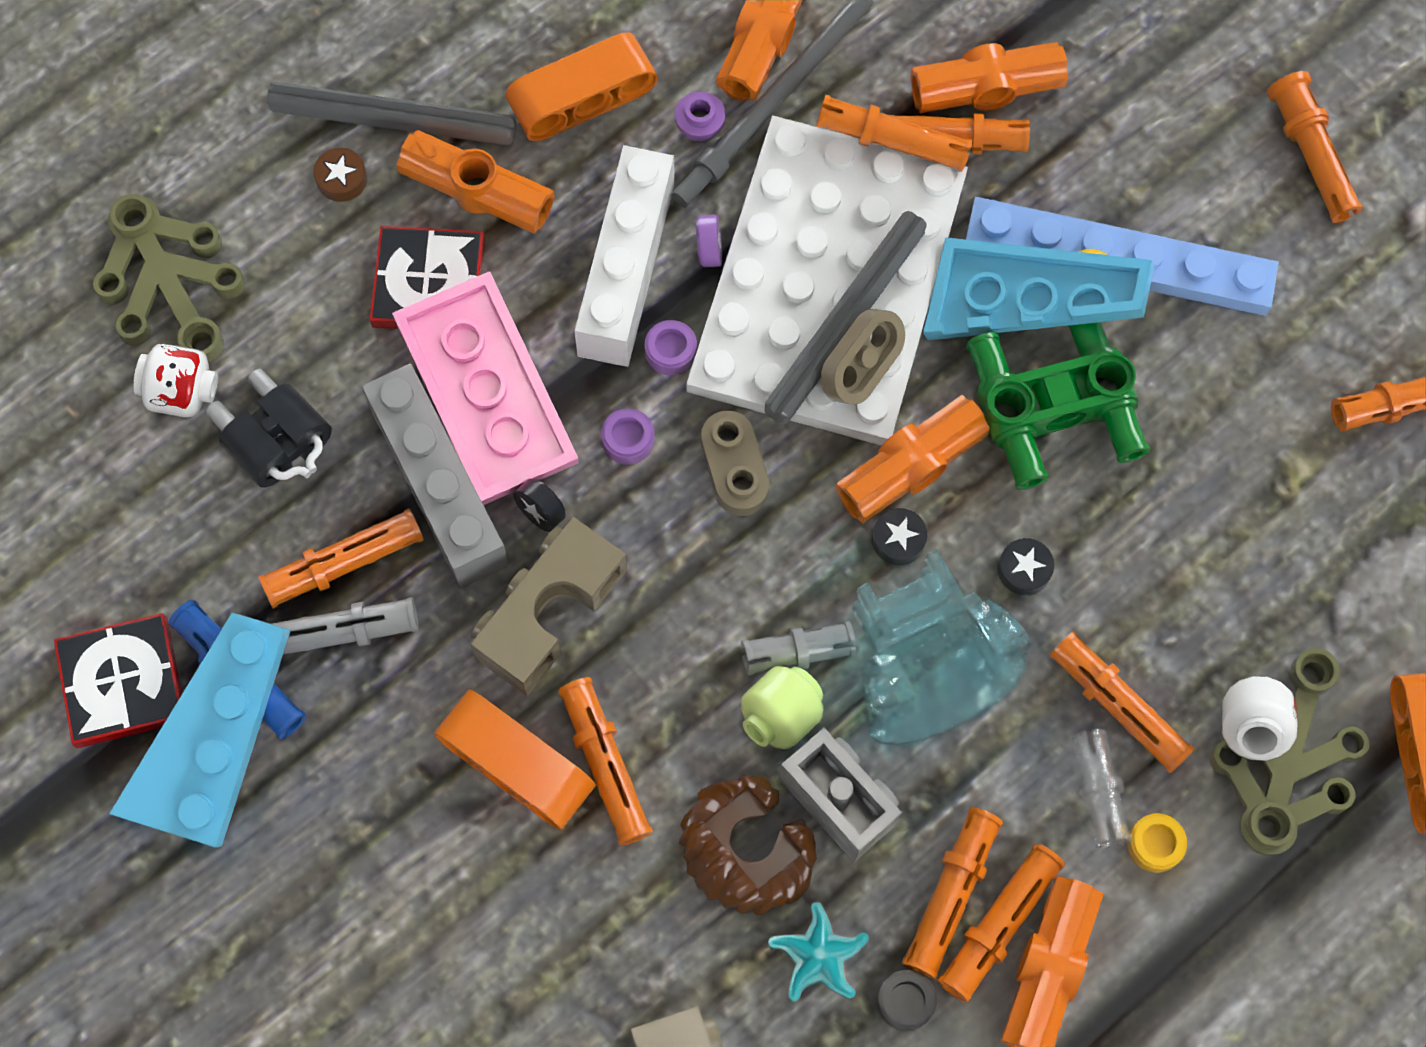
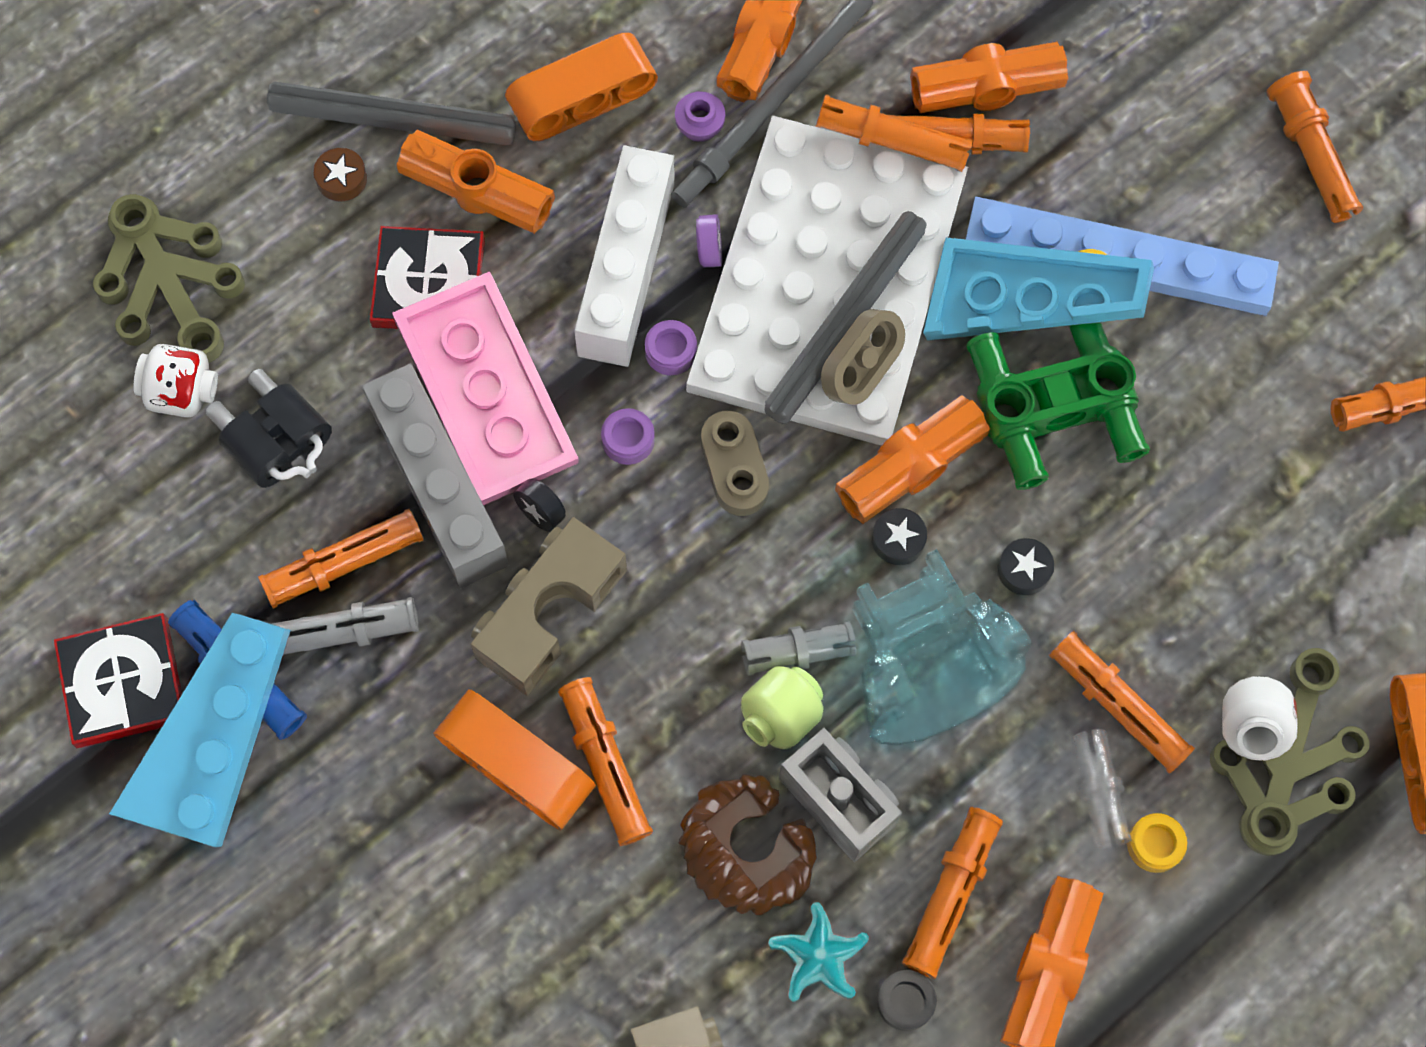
orange pin [937,843,1065,1003] -> none

